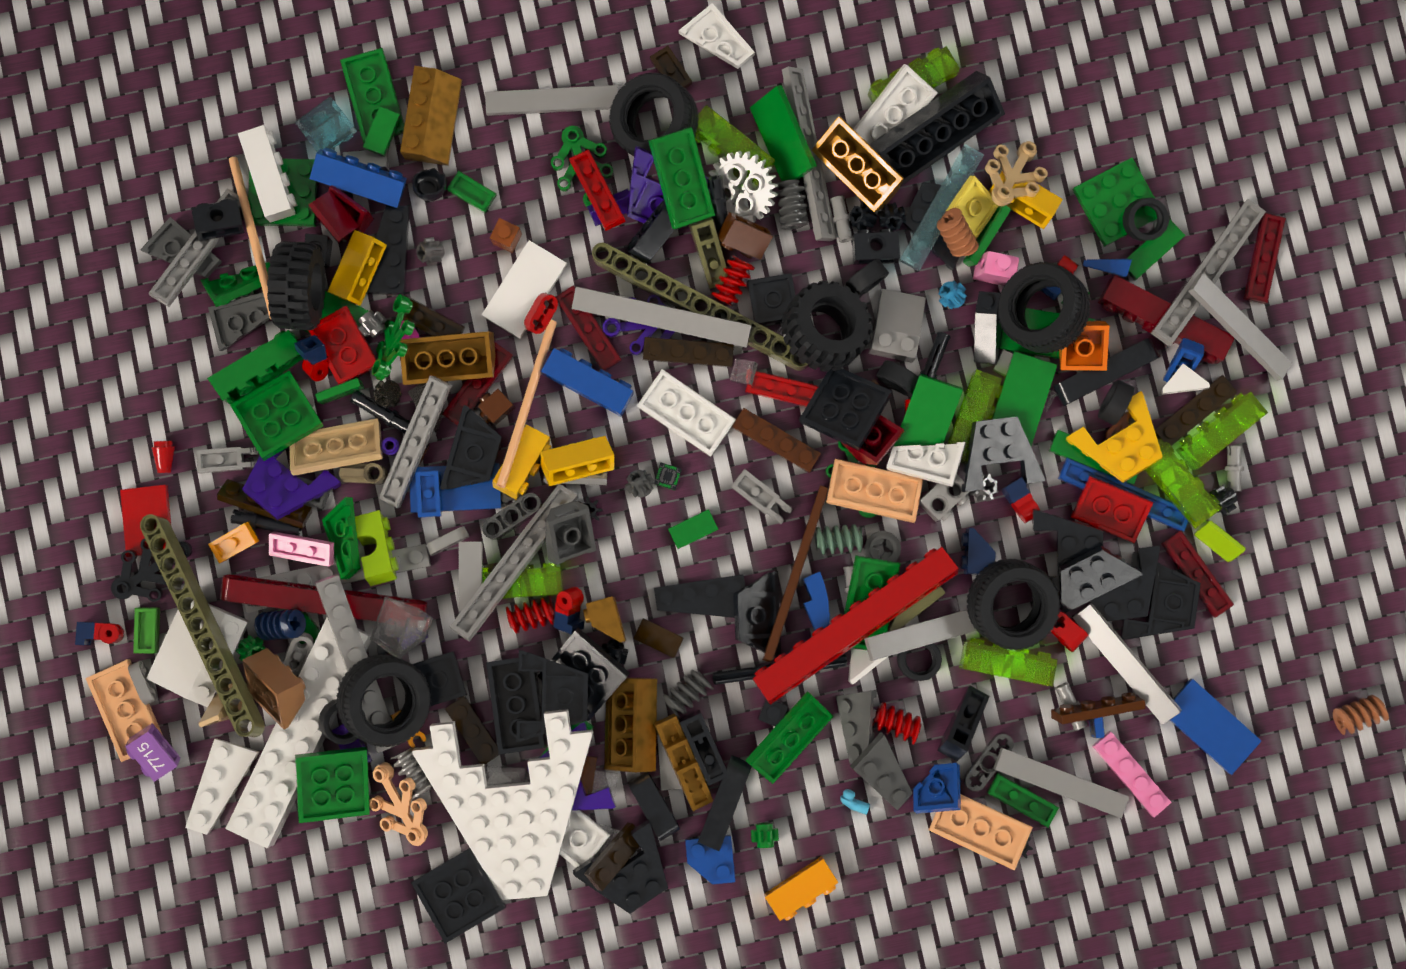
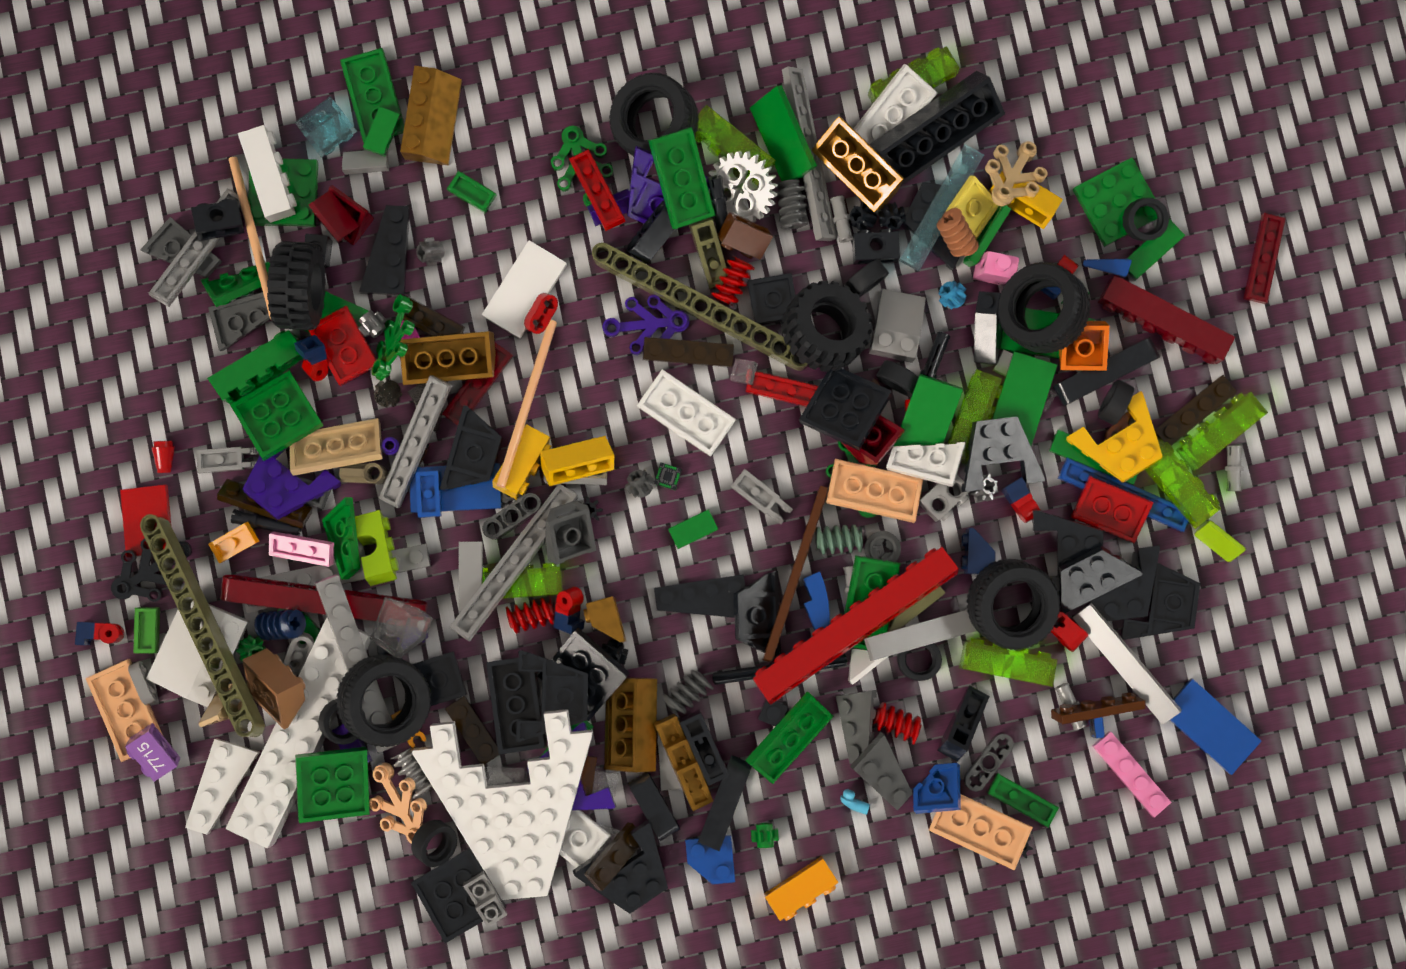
blue brick [310,148,407,208] -> none
green tile [315,378,365,405] -> none
yellow brick [327,230,387,306] -> none
black pin [350,390,410,434] -> none
black hair [412,168,446,201] -> none
light grey beam [426,526,469,556] -> none
reddish brown brick [478,389,515,426] -> none
light grey tile [485,85,618,116] -> none
dark orange brick [490,218,522,253] -> none
blue brick [541,348,634,417] -> none
dark red tile [556,285,622,371] -> none
light grey tile [572,286,752,347] -> none
dark brown slope [633,618,684,658] -> none
dark brown plate [650,45,692,88] -> none
white wing [679,3,755,69] -> none
reddish brown plate [732,408,821,473] -> none
light grey tile [993,748,1129,818] -> none
light grey plate [1151,199,1266,347] -> none
white slope [1161,364,1210,395] -> none
dark red tile [1161,530,1234,618] -> none
blue slope [1163,338,1204,382] -> none
light grey tile [1188,273,1292,381] -> none
black gear [1208,485,1238,515] -> none
nougat piece [1333,695,1389,735] -> none
none -> black tyre [411,819,457,867]
none -> light grey slope [463,871,507,927]

